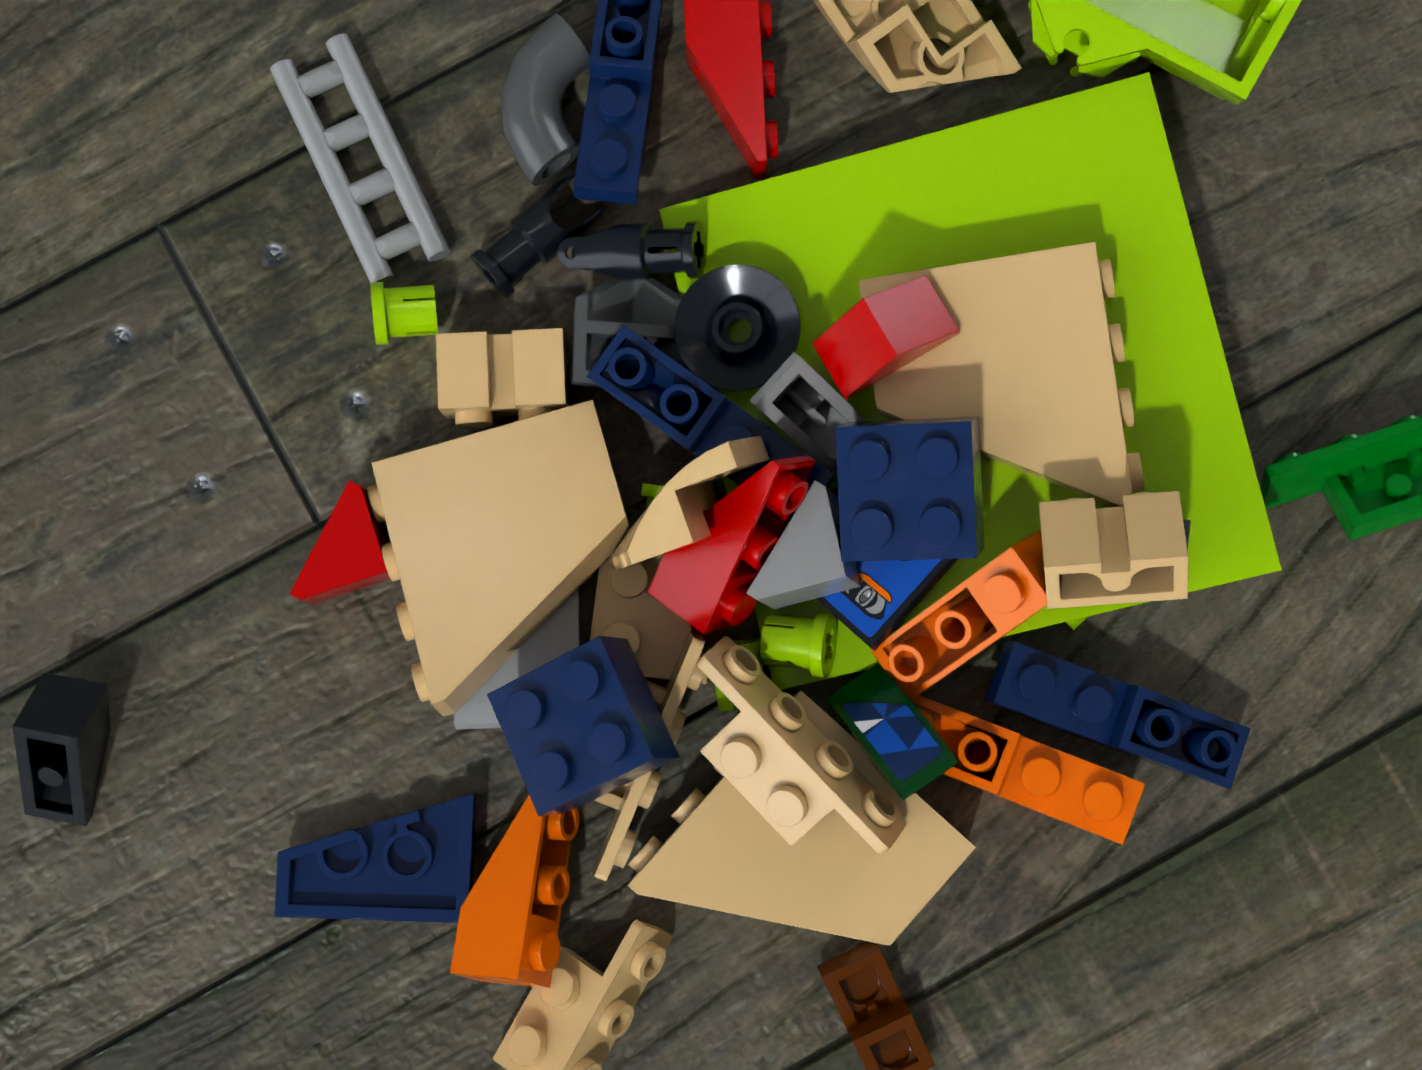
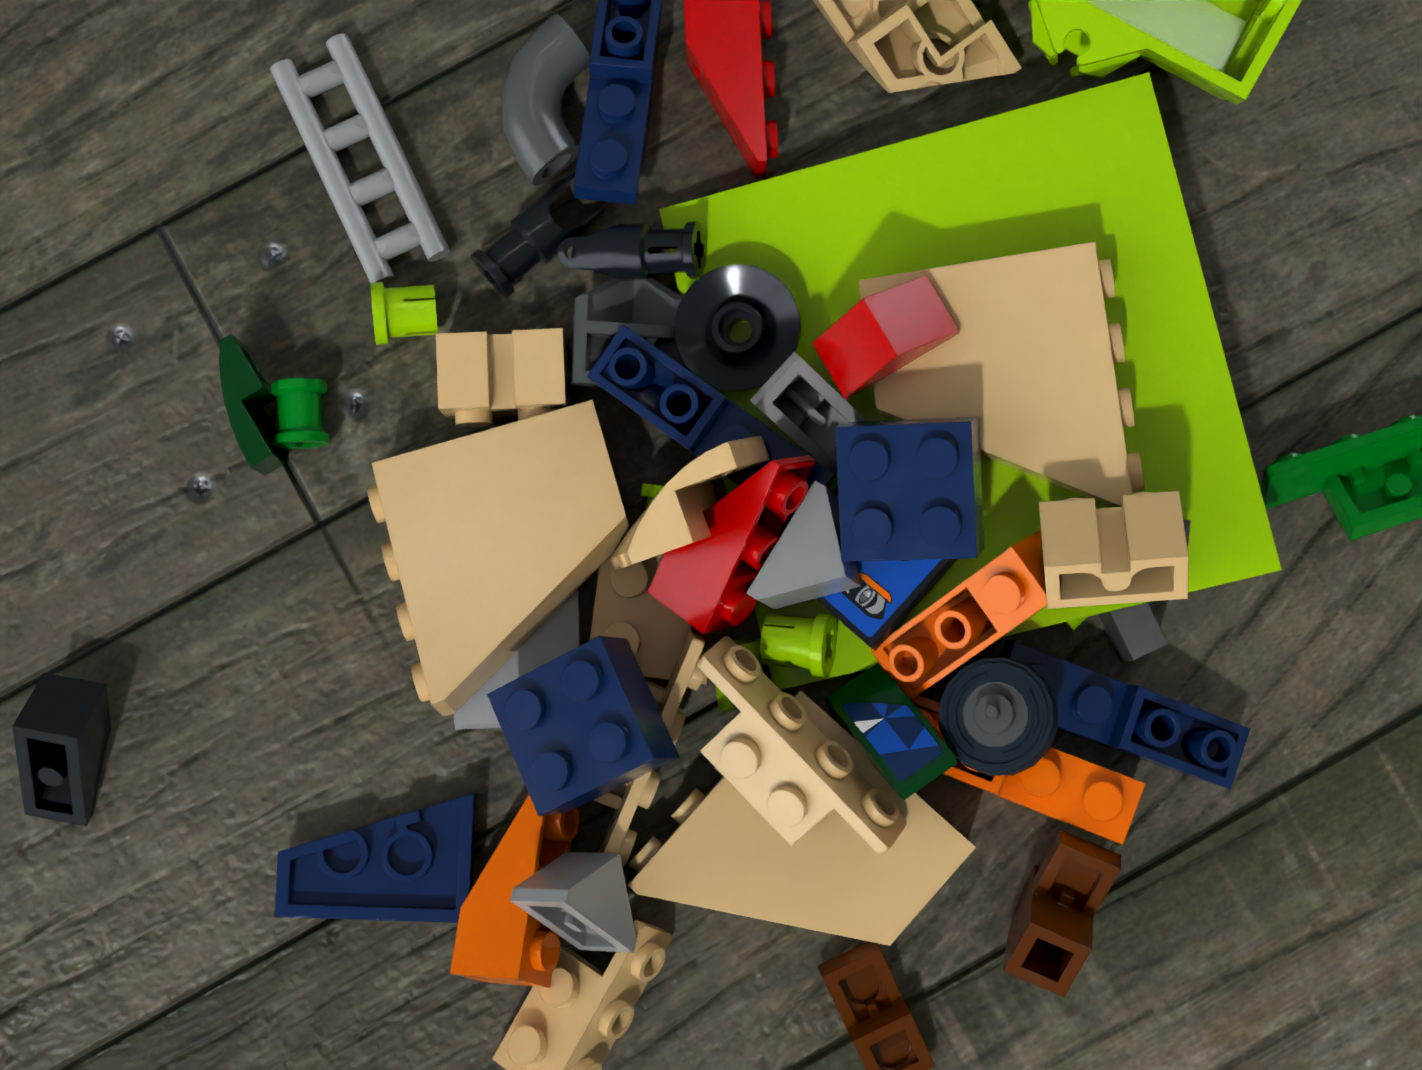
red slope [289,480,390,604] -> none
none -> dark green slope [219,334,286,476]
none -> green bush [270,378,330,449]
none -> light grey slope [510,852,637,953]
none -> black wheel [939,657,1058,776]
none -> reddish brown brick [1004,830,1121,997]
none -> flat silver piece [1098,602,1168,662]

